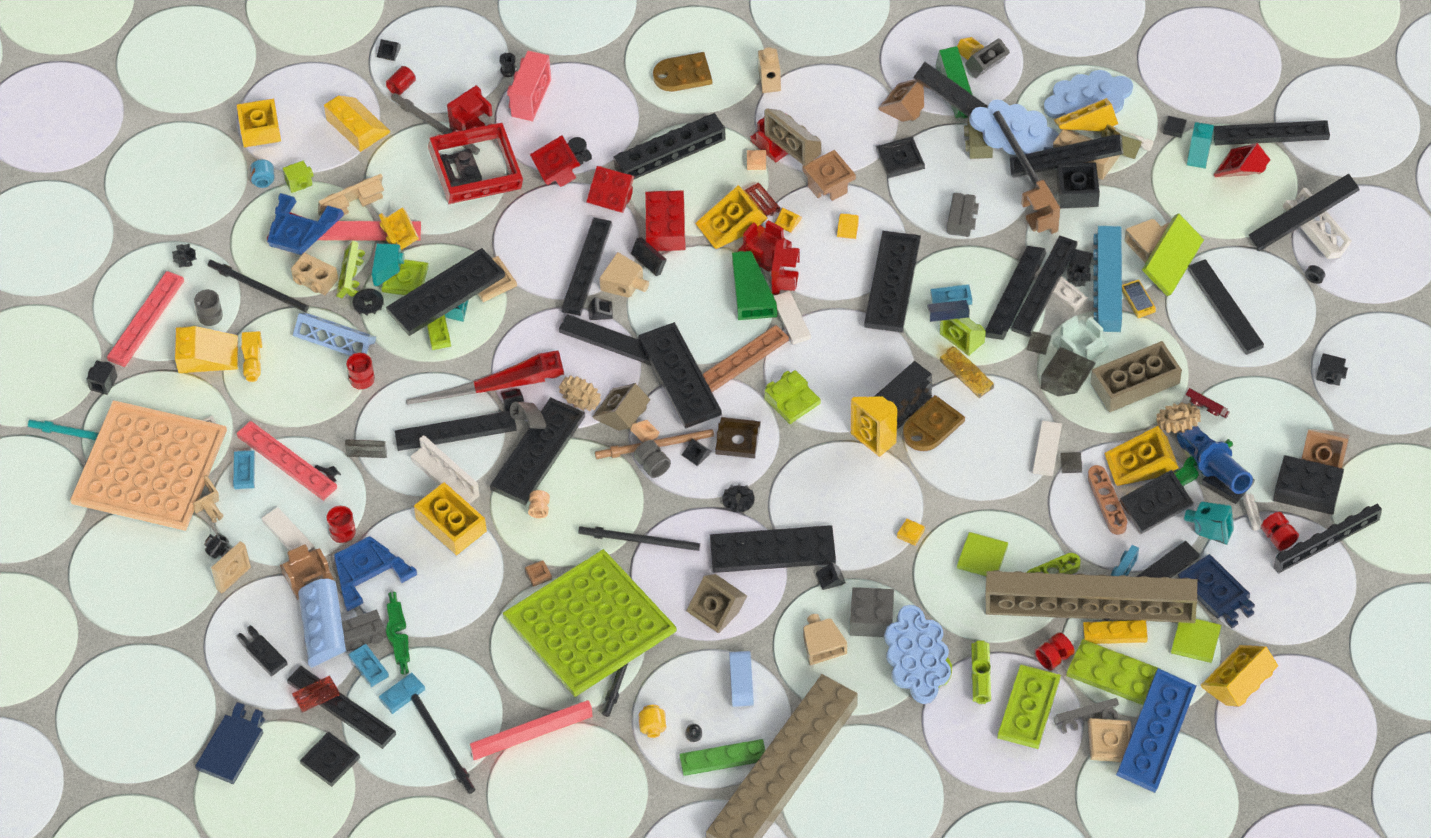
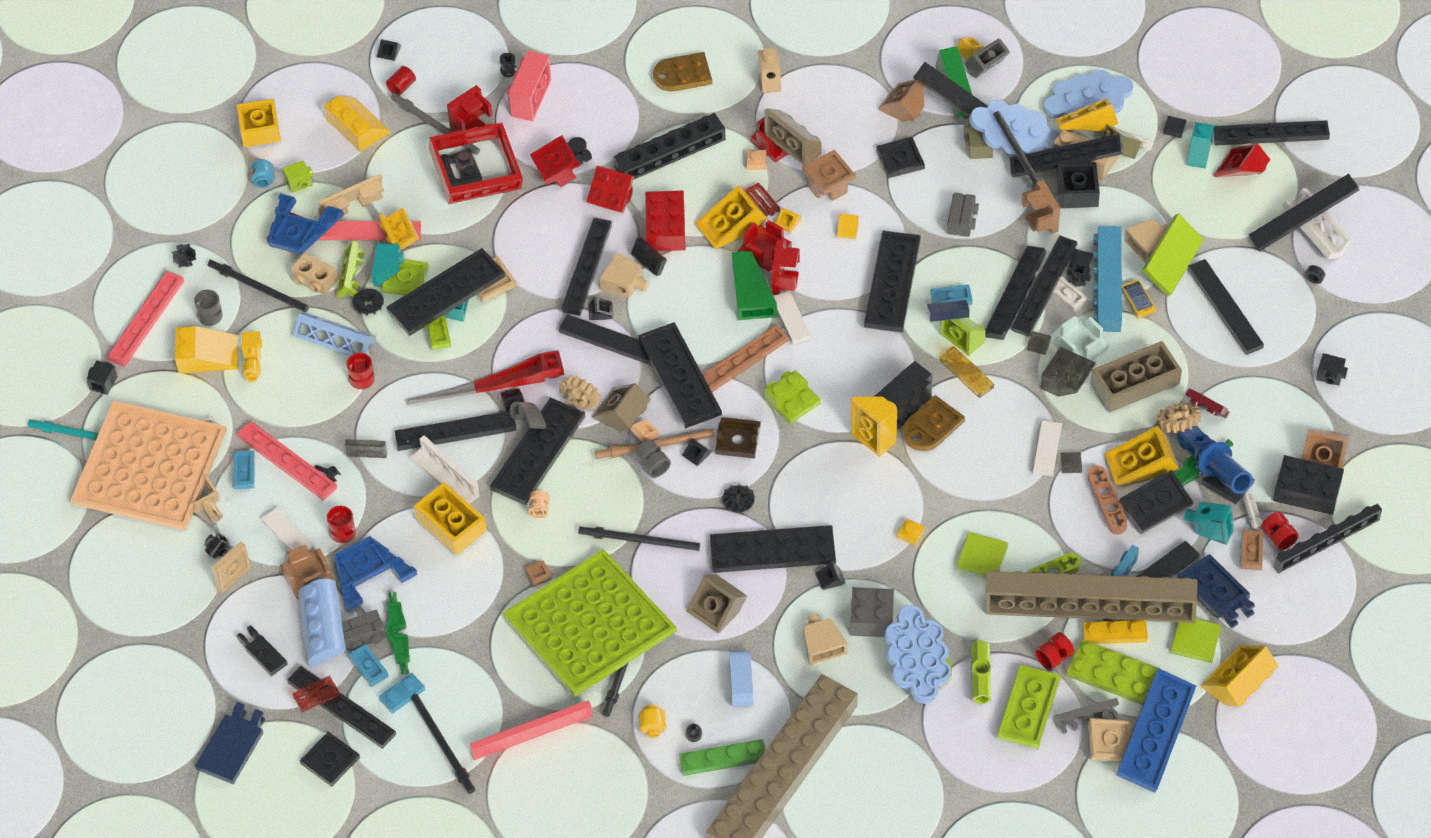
none -> medium nougat plate [1241,530,1263,570]

